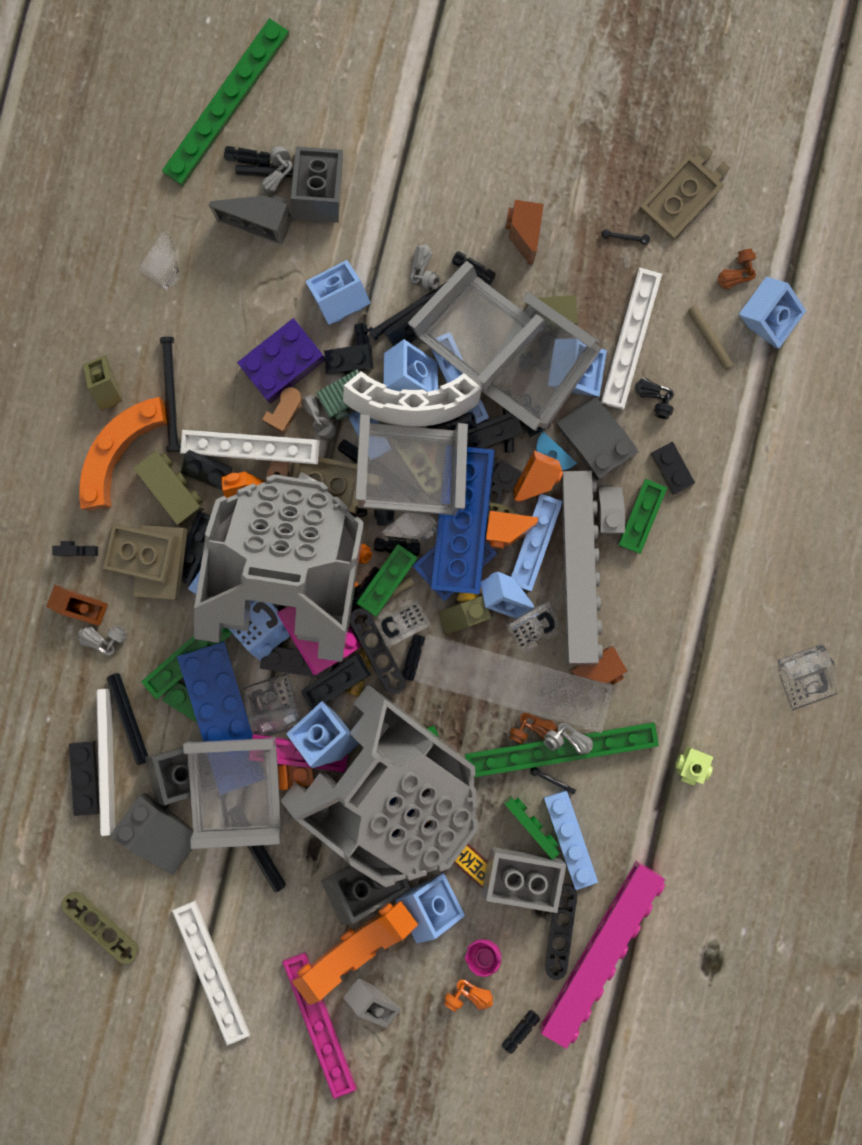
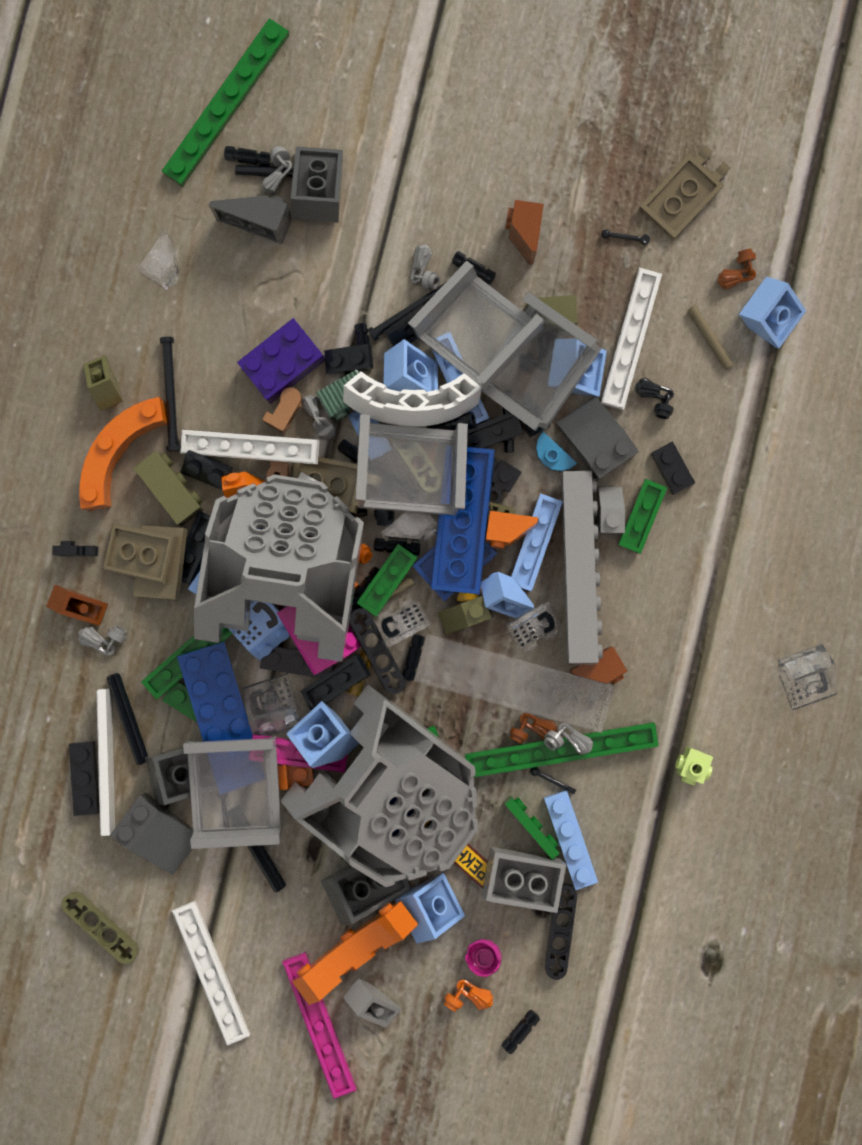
light blue slope [305,260,371,325] -> none
orange slope [513,450,563,501] -> none
dark pink brick [539,860,665,1049] -> none

